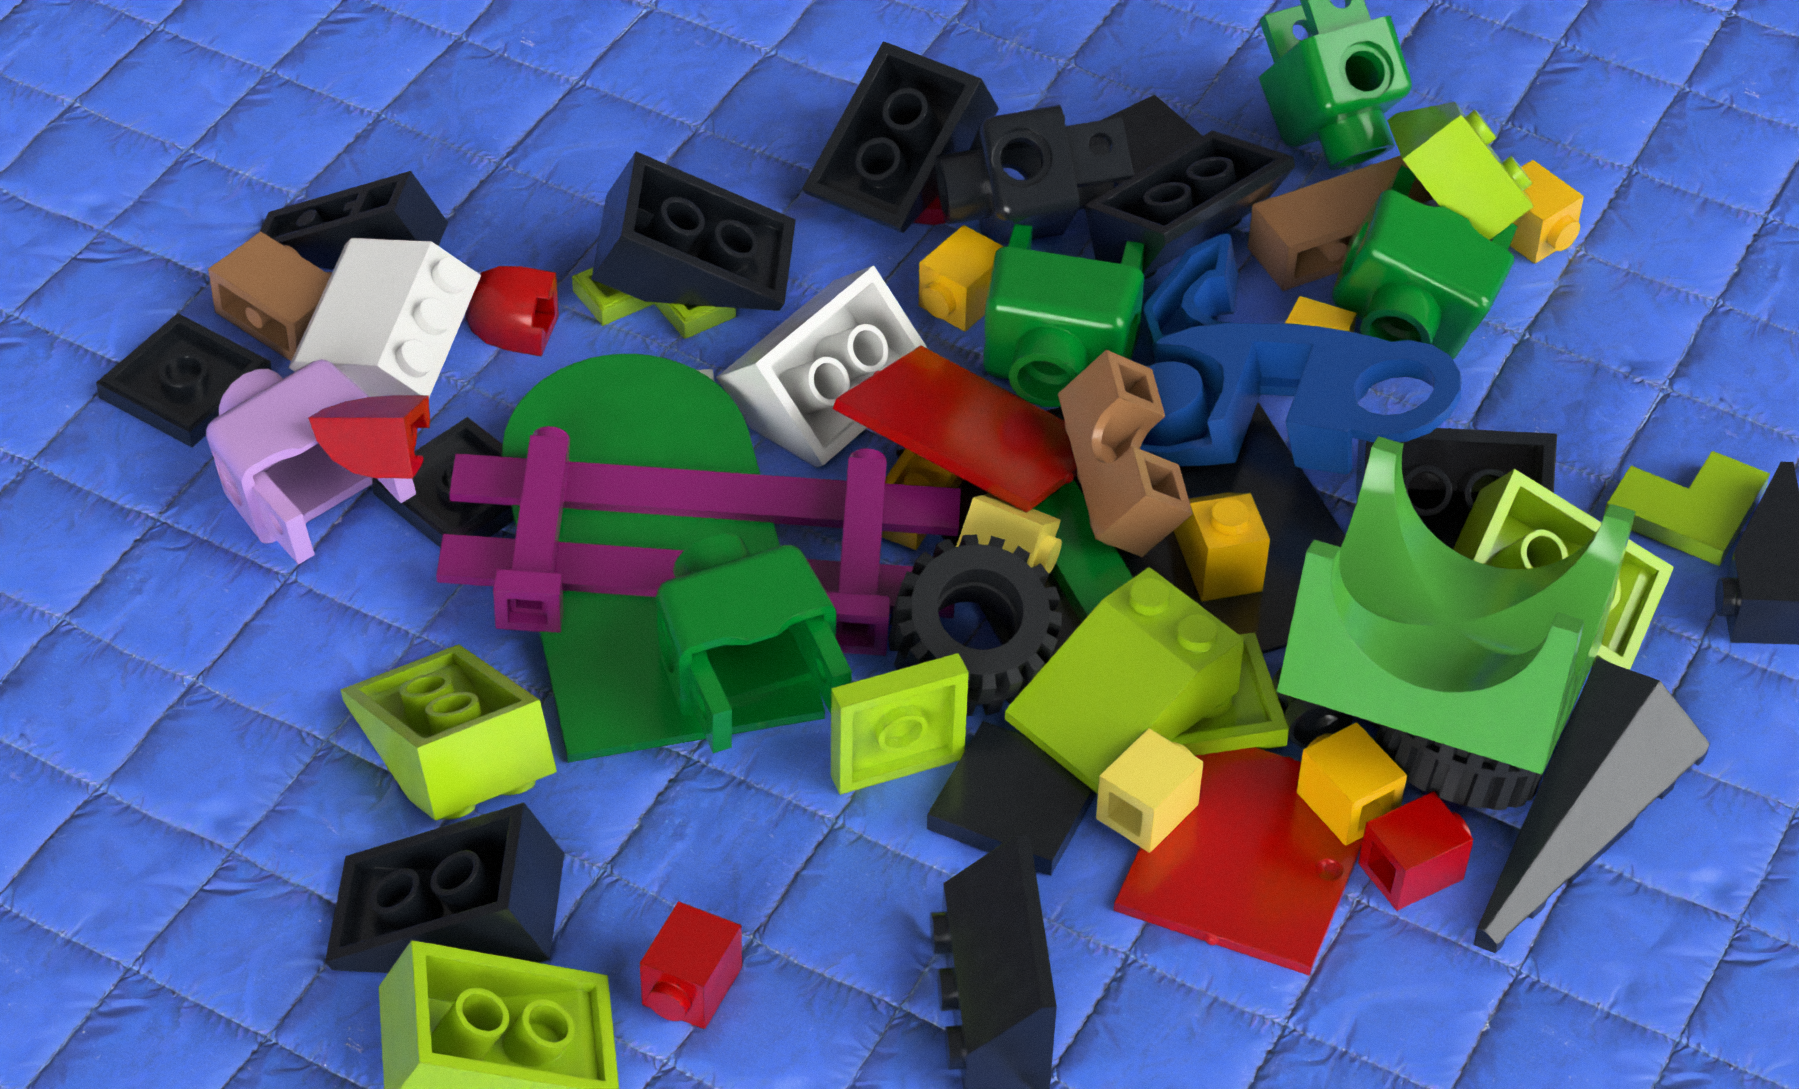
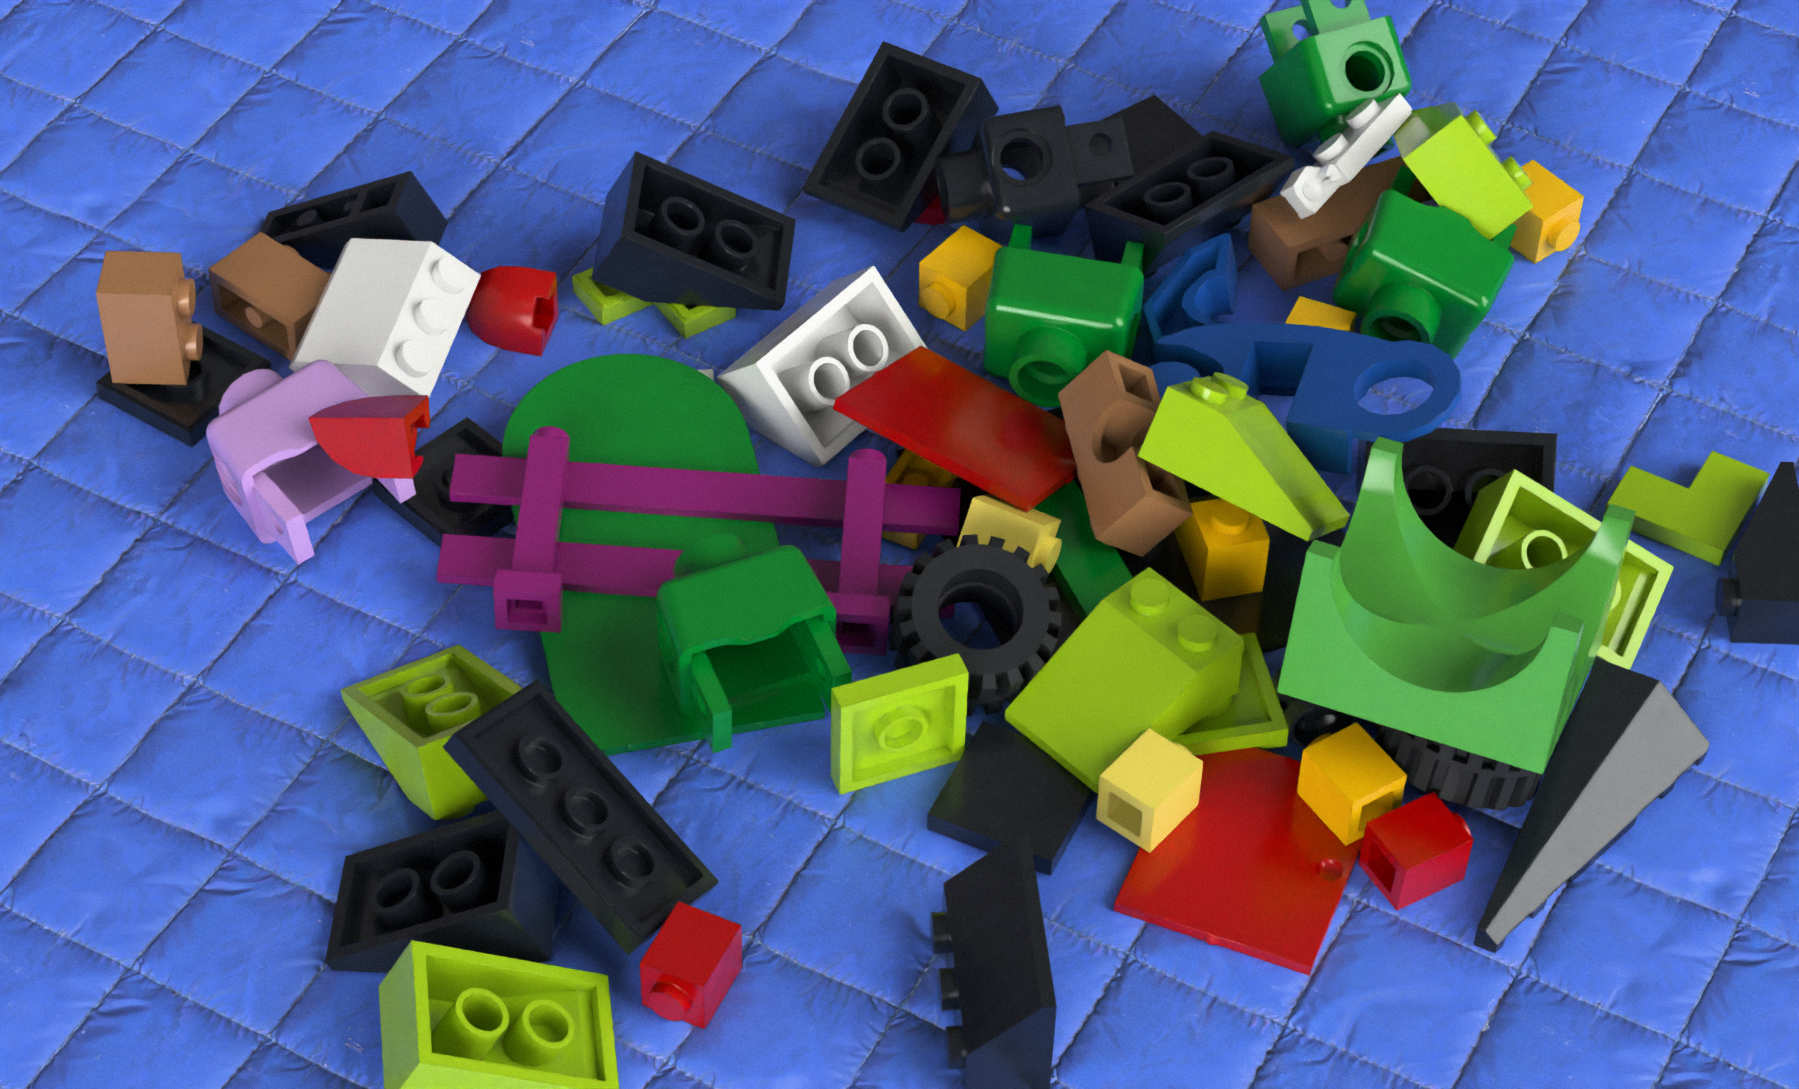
none -> medium nougat brick [96,251,203,385]
none -> black tile [443,679,719,955]
none -> lime slope [1138,372,1350,542]
none -> white hinge [1280,93,1412,219]

